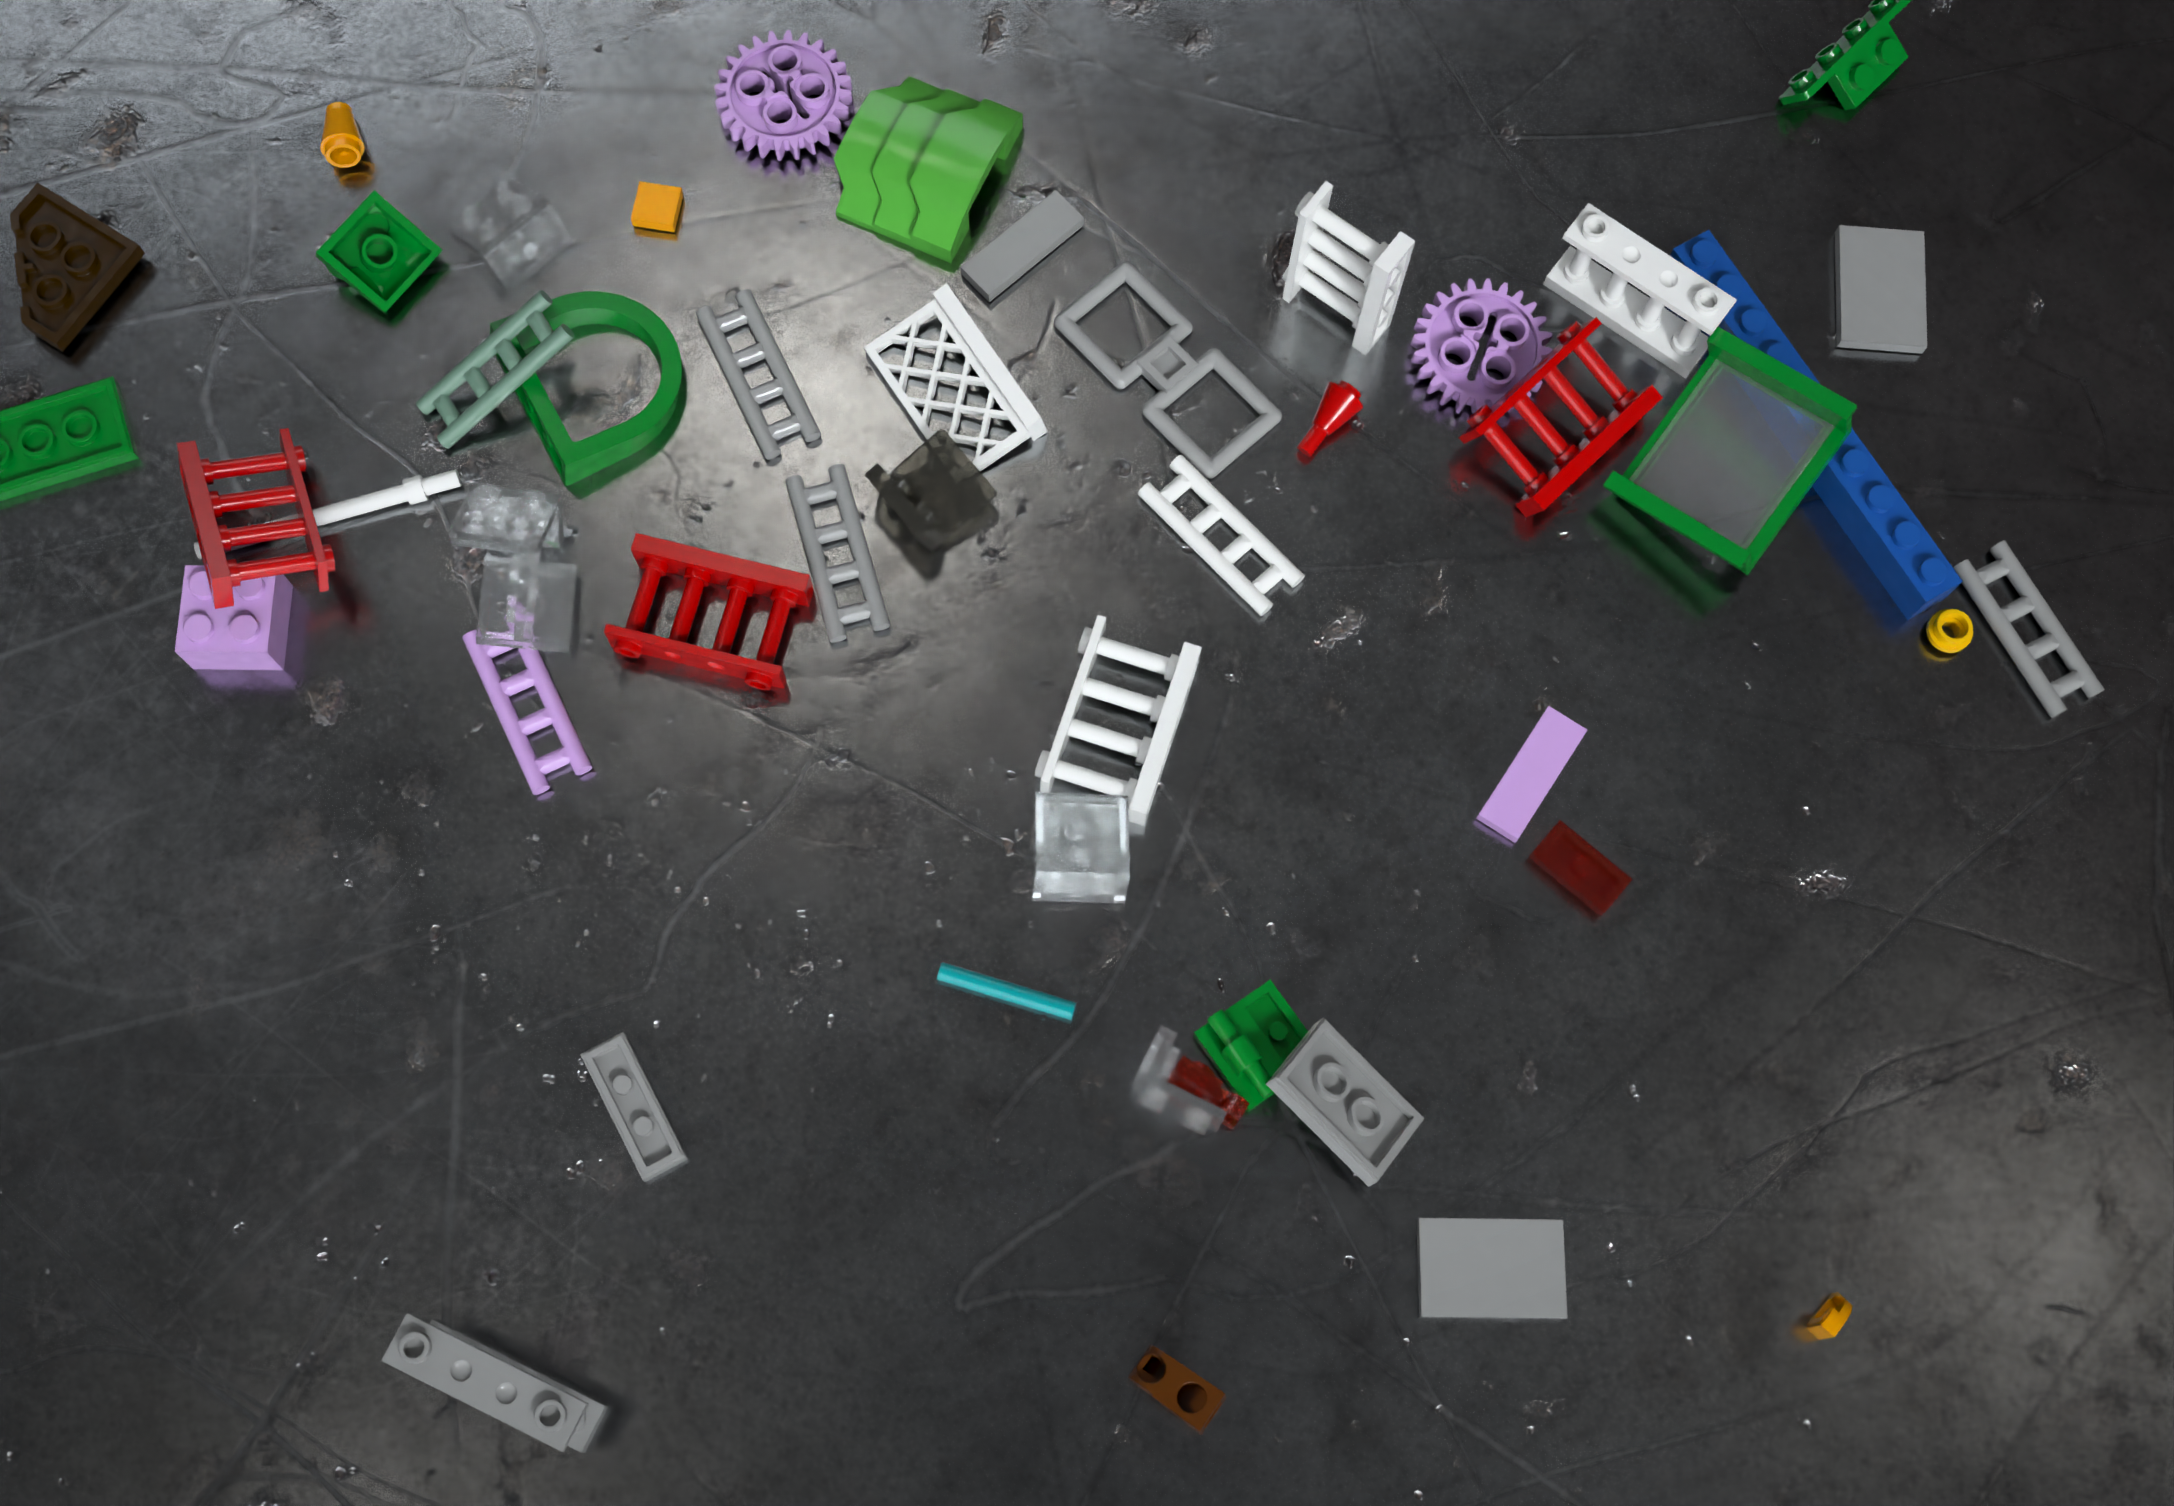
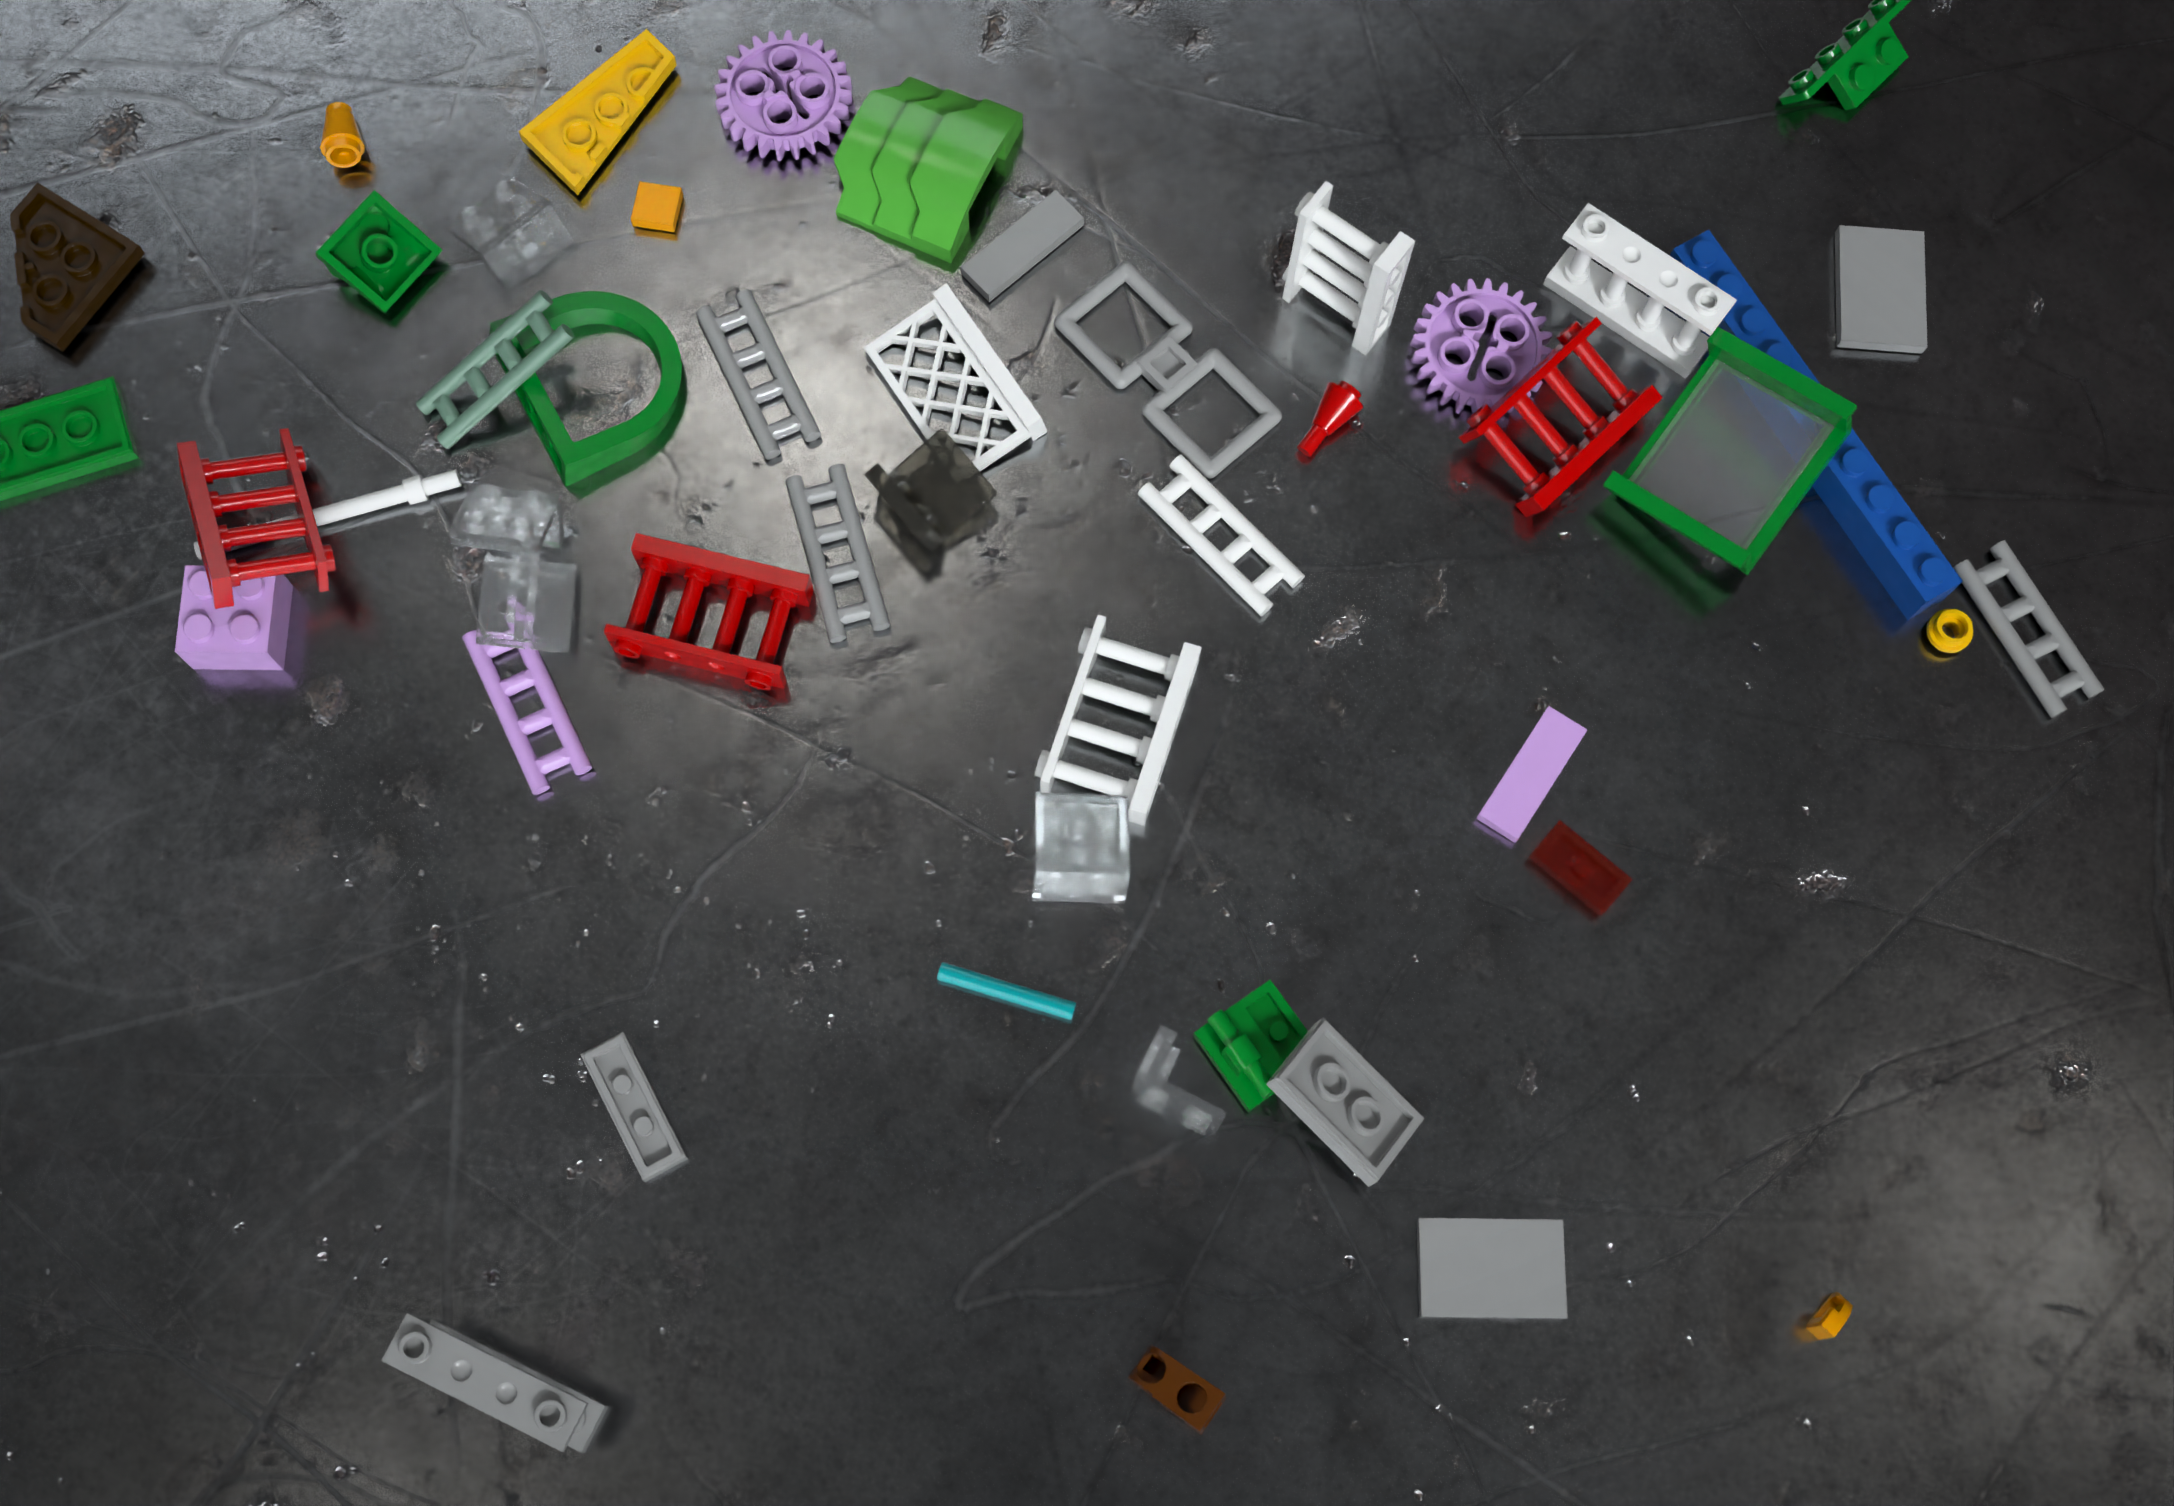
clear red plate [1164,1055,1249,1129] -> none
none -> yellow wing [518,29,677,195]

